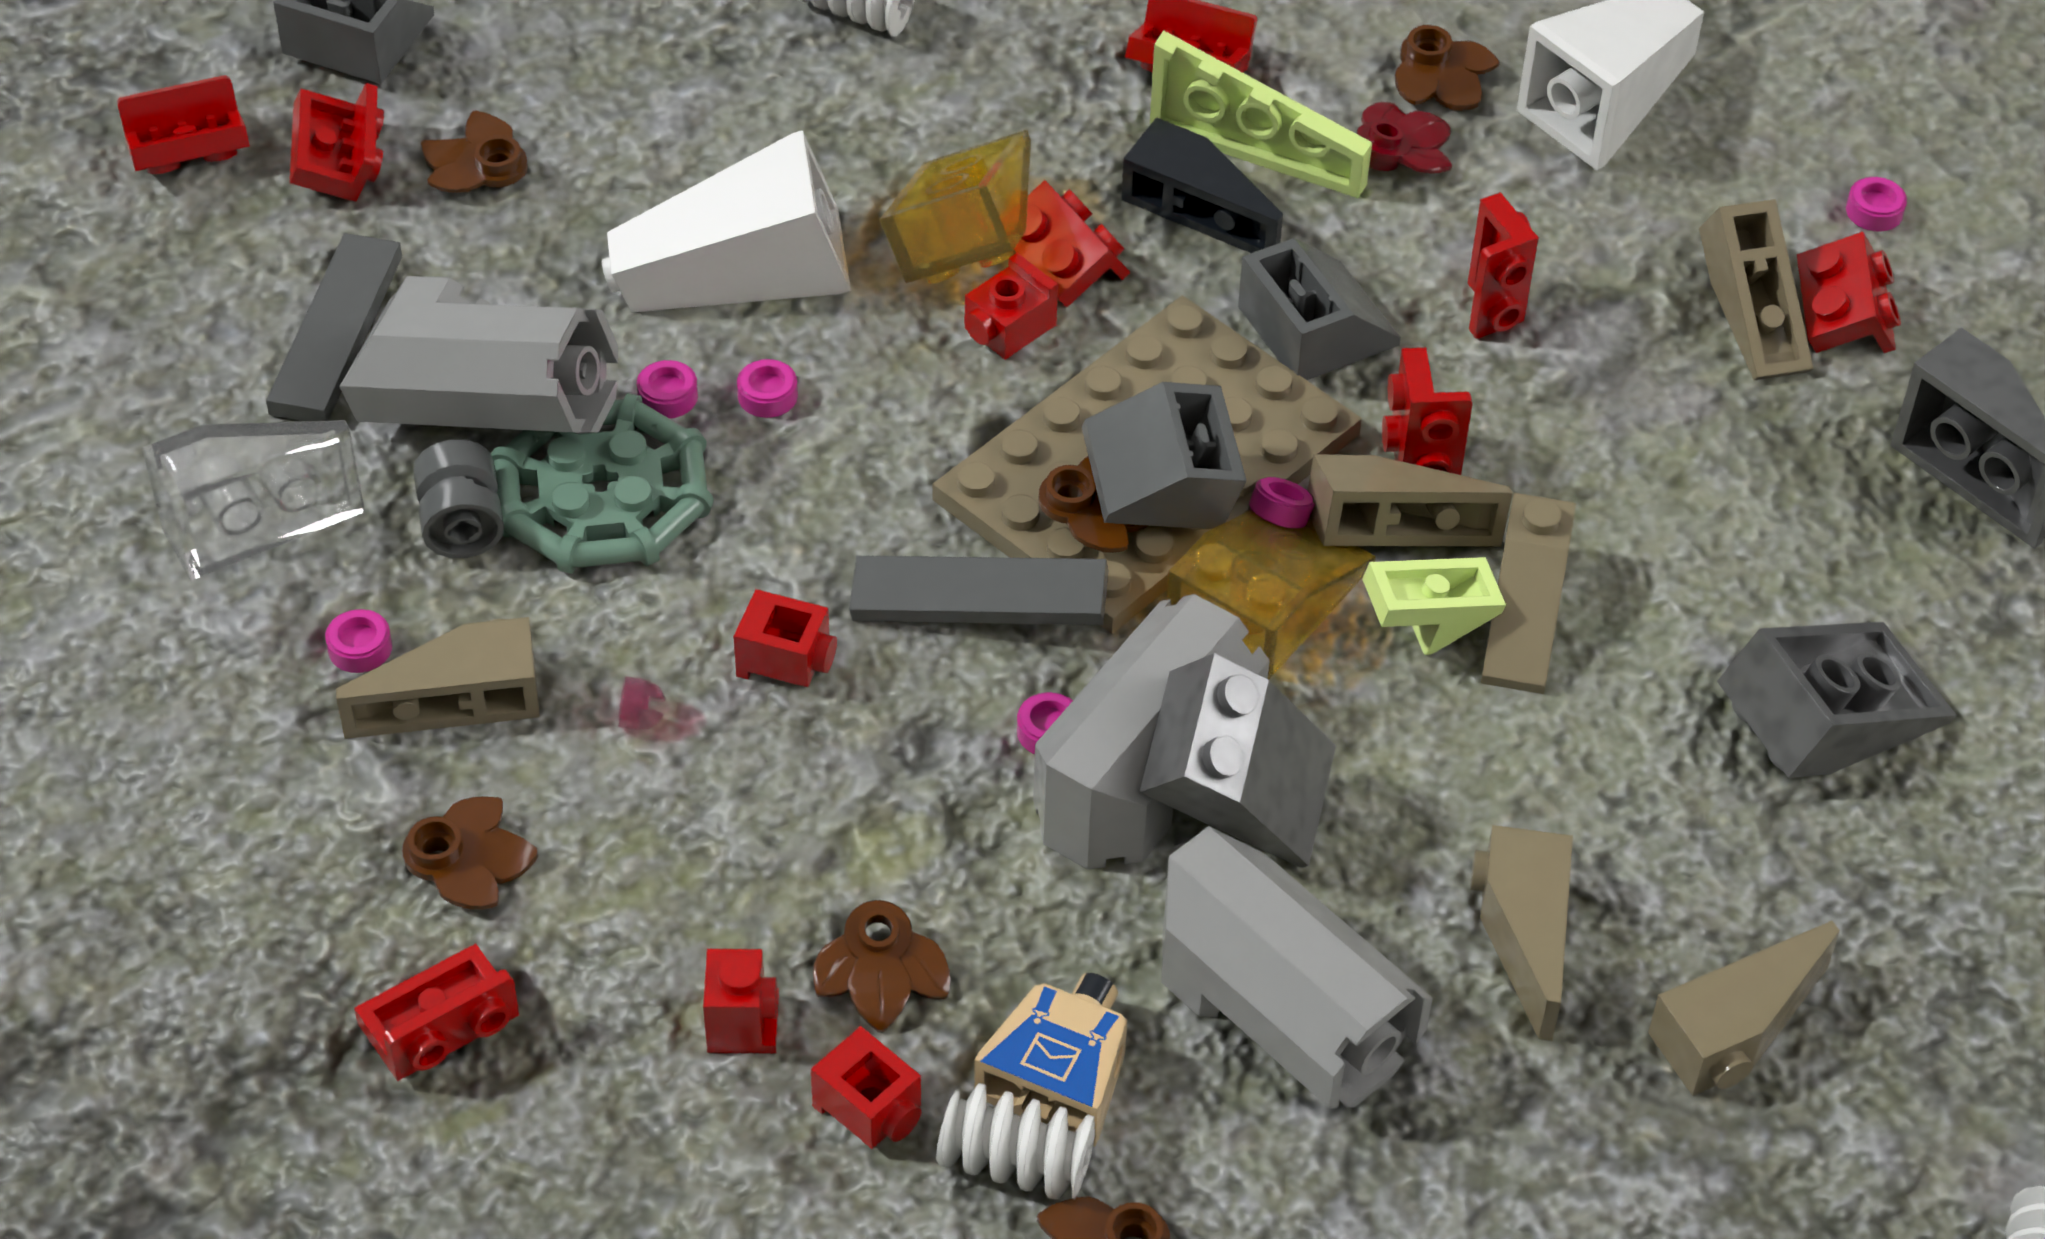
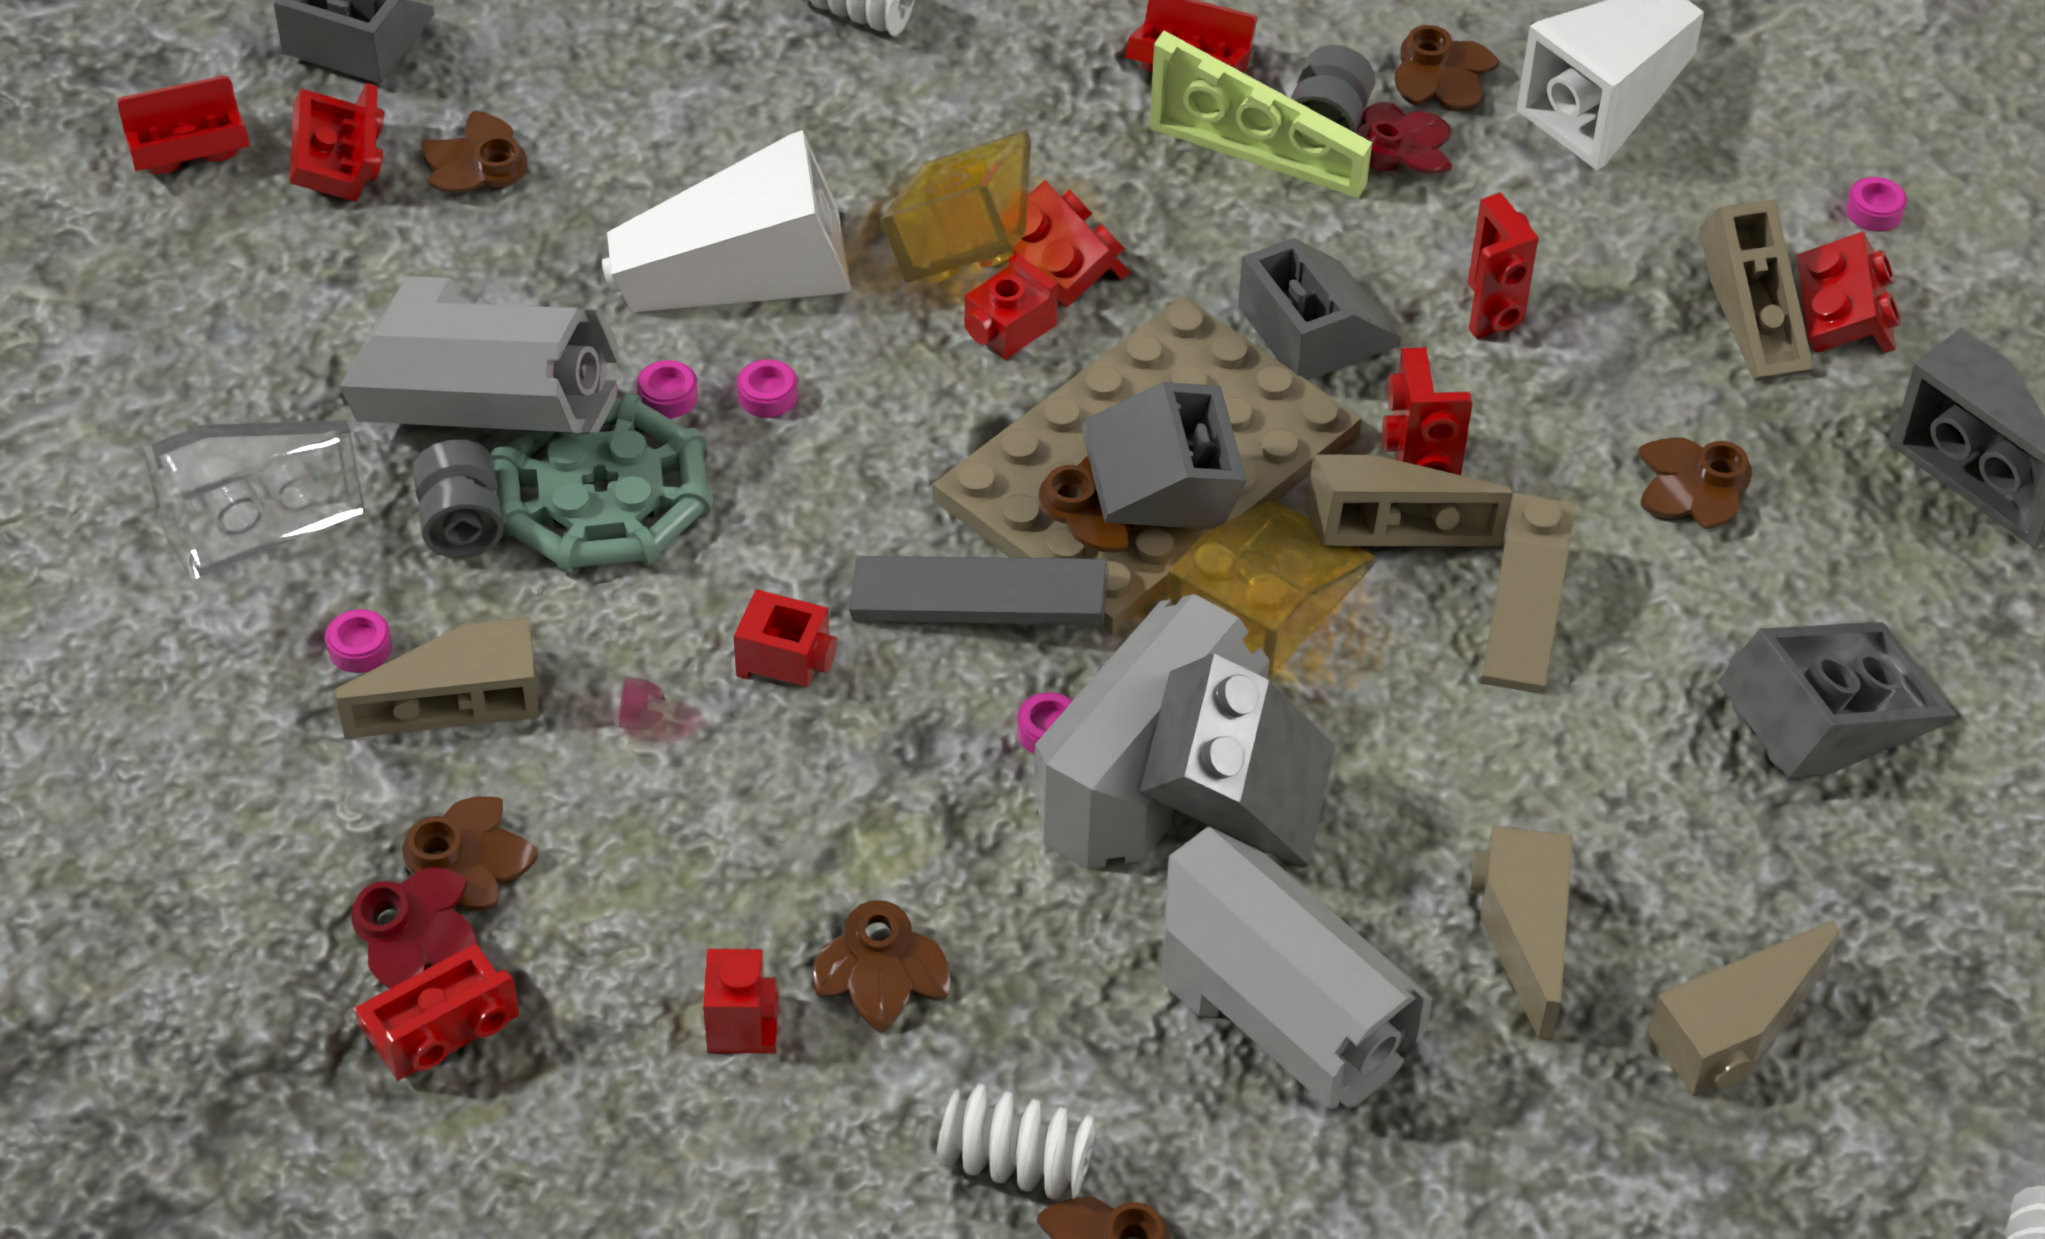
dark grey tile [266,233,402,425] -> none
red brick [811,1026,921,1149] -> none
torso [974,973,1127,1147] -> none
black slope [1121,117,1283,253] -> none
dark pink tile [1249,477,1315,528] -> none
yellowish green slope [1362,557,1506,655] -> none
none -> dark red plate [351,868,479,989]
none -> dark grey wheel [1291,45,1375,133]
none -> reddish brown plate [1638,438,1752,529]

